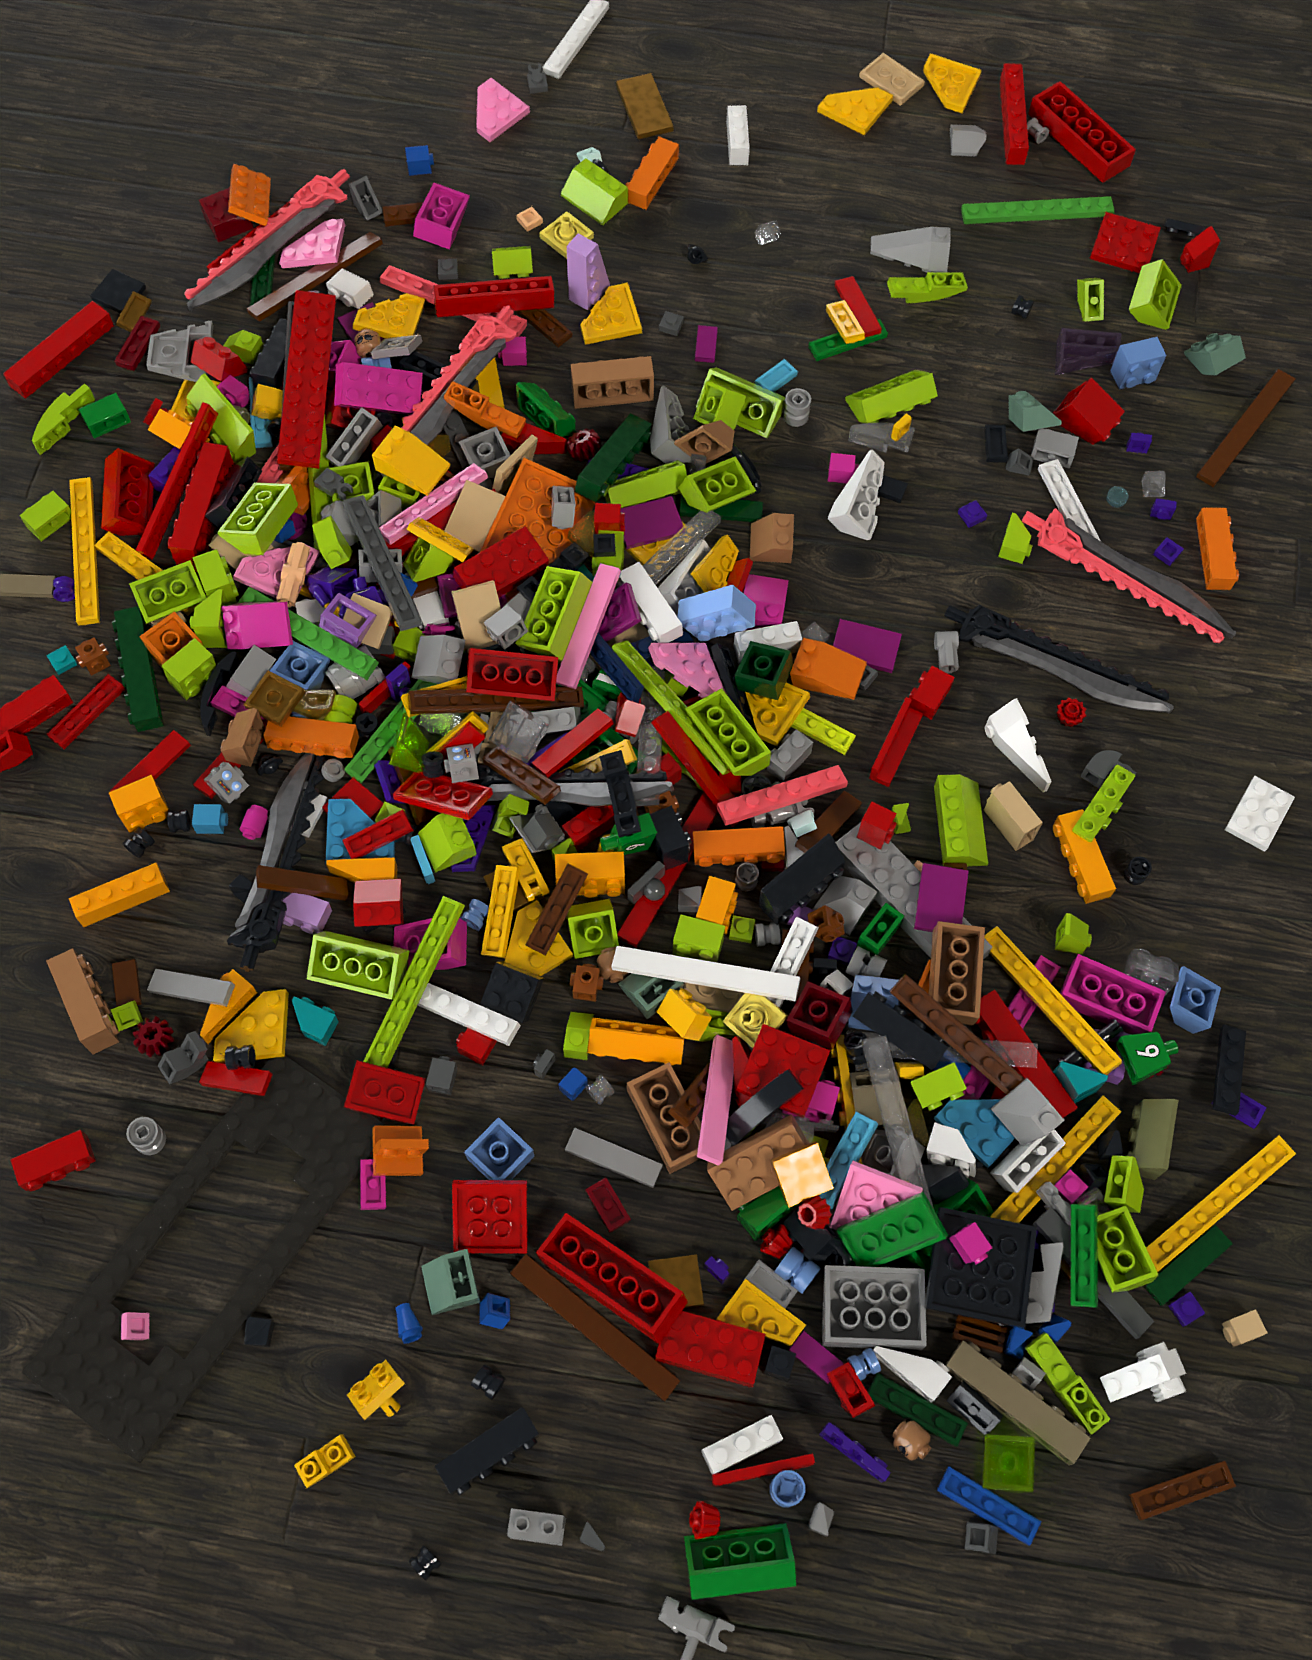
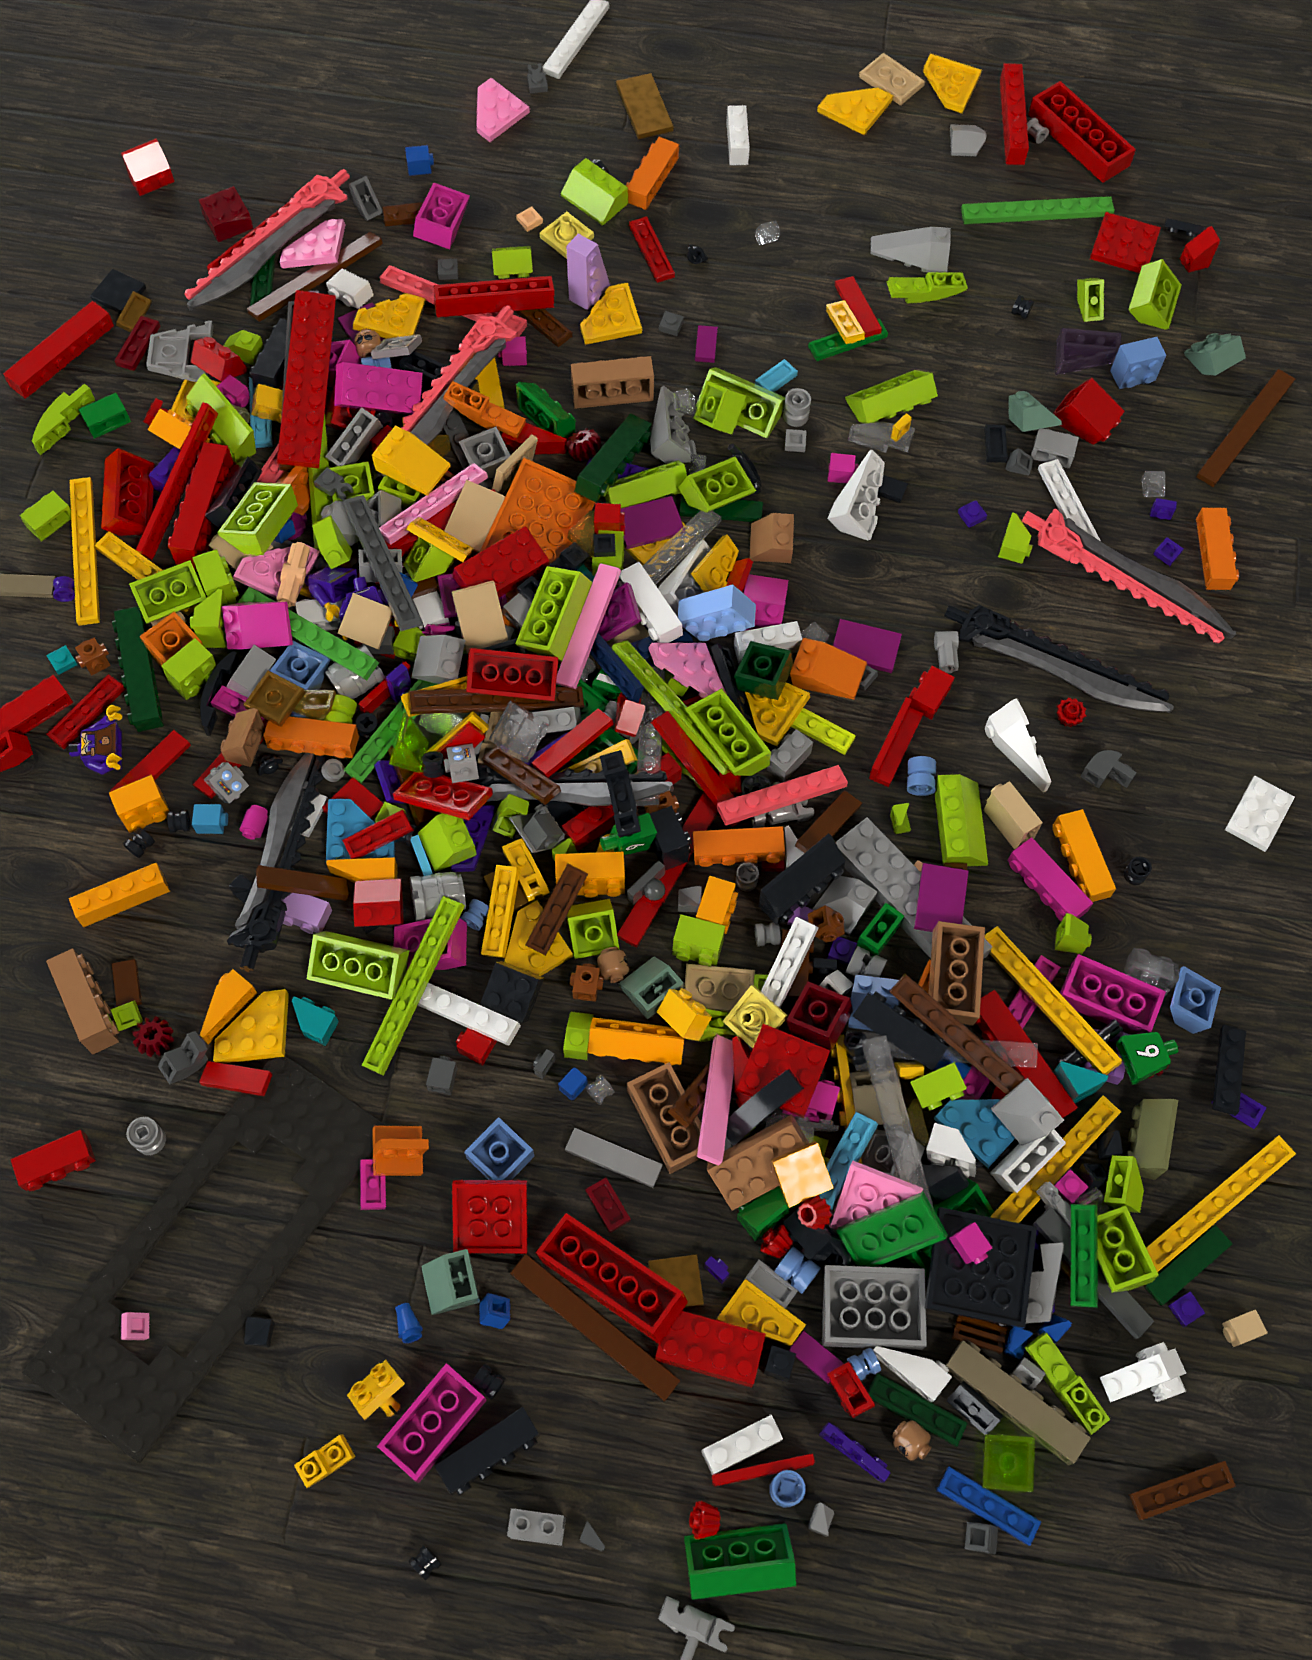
light grey tile [147,969,235,1007] -> none
black wheel [225,1045,256,1070] -> none
orange plate [228,164,271,226] -> none
black bush [267,417,281,439] -> none
medium lavender tile [319,593,377,648] -> none
red tile [344,1060,426,1125] -> none
light grey head [484,604,528,650] -> none
light grey slope [551,486,576,529] -> none
light aqua slope [576,147,602,162] -> none
white tile [611,946,800,1001] -> none
medium nougat slope [674,420,735,466] -> none
lime plate [729,915,755,943] -> none
light aqua tile [787,810,817,837] -> none
red brick [857,802,897,850] -> none
lime bracket [1072,764,1135,842] -> none
clear light blue tile [1106,486,1129,508] -> none
dark purple plate [1126,433,1152,453] -> none
none -> torso [68,705,122,775]
none -> slope [121,139,175,196]
none -> dark pink brick [377,1363,487,1483]
none -> light grey piece [410,872,466,921]
none -> red tile [629,217,675,283]
none -> clear slope [673,389,696,415]
none -> light grey plate [785,429,806,452]
none -> medium blue wheel [907,756,936,796]
none -> dark pink brick [1007,837,1093,921]

